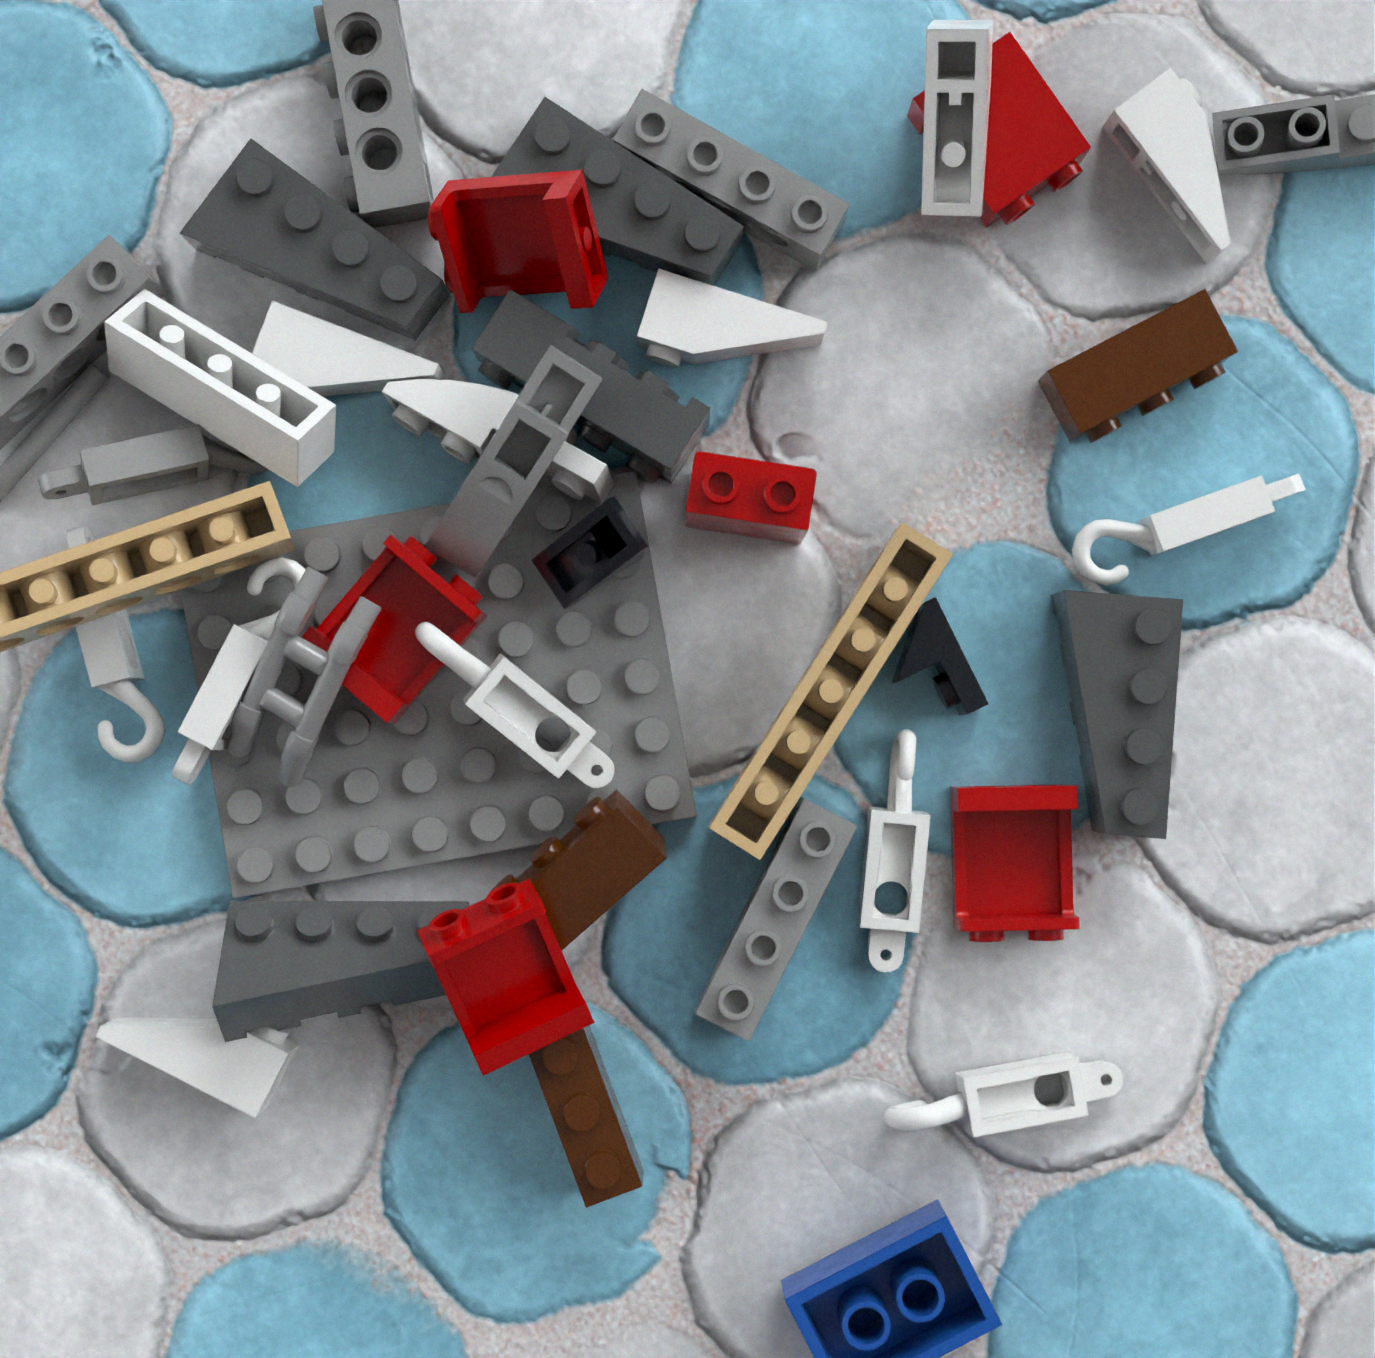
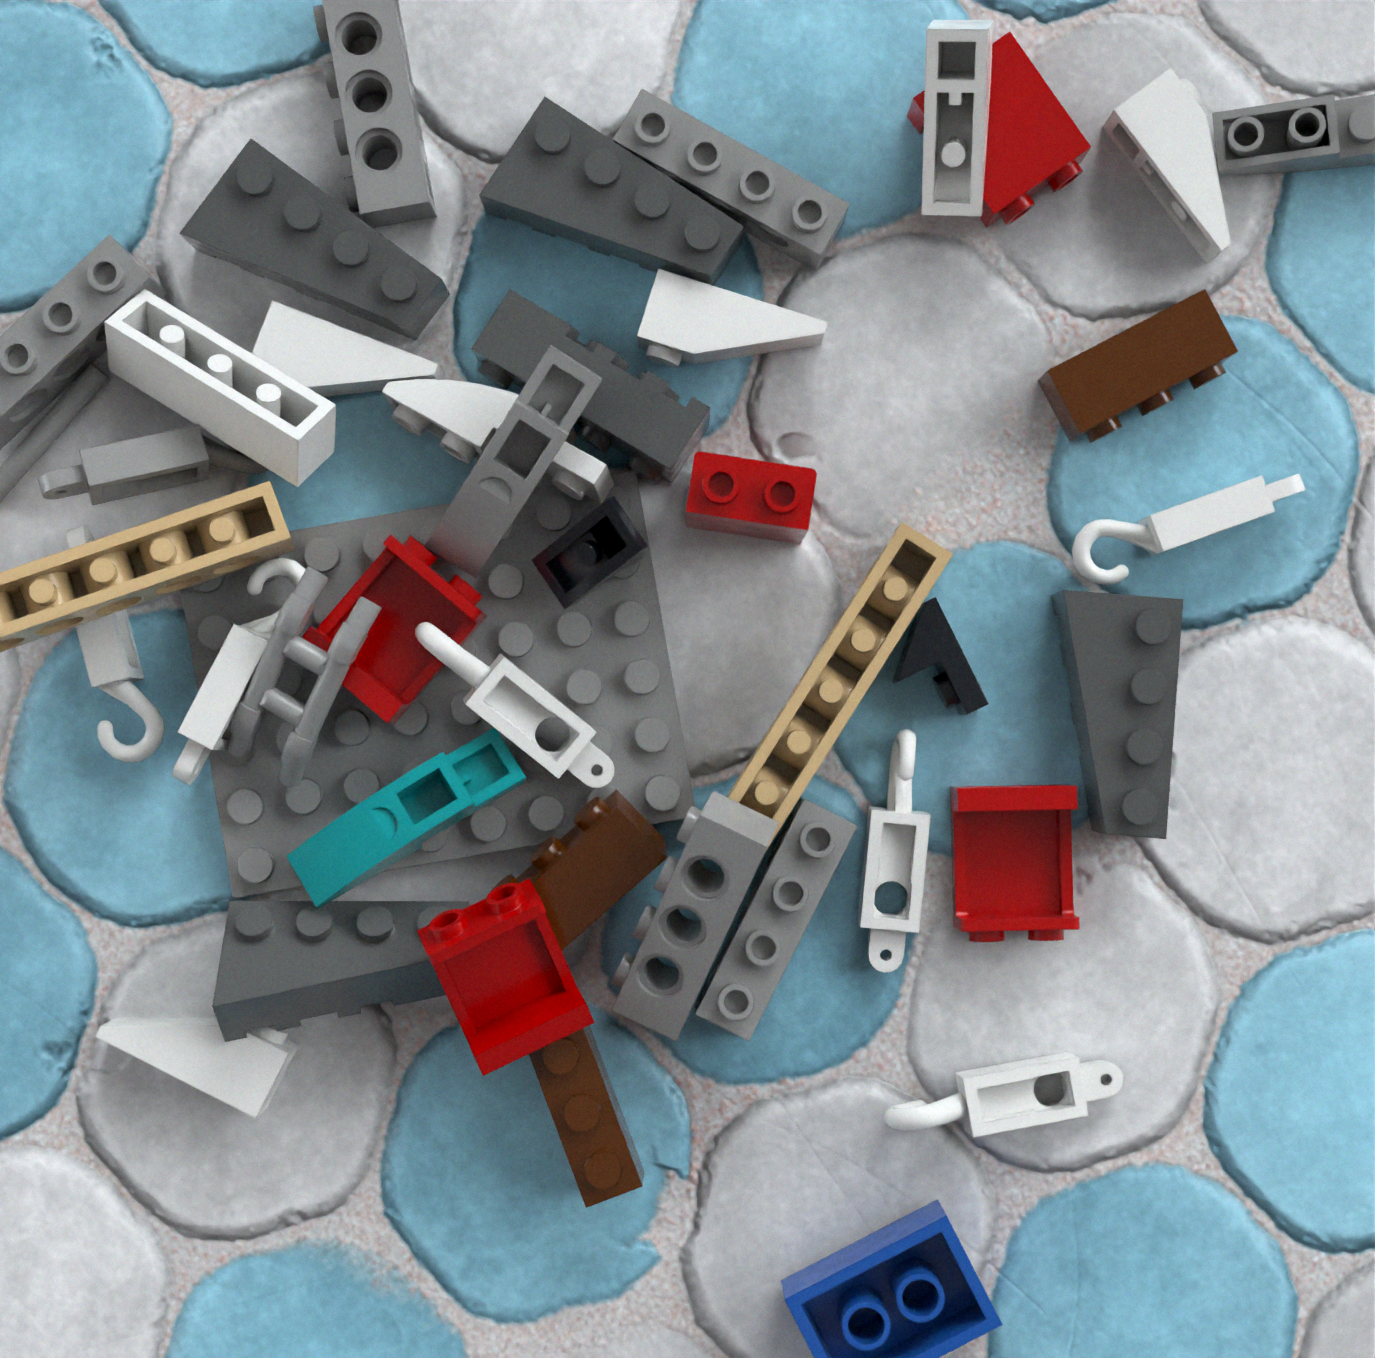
red panel [428,170,609,313] -> none
none -> teal slope [286,728,526,909]
none -> light grey brick [611,791,779,1041]

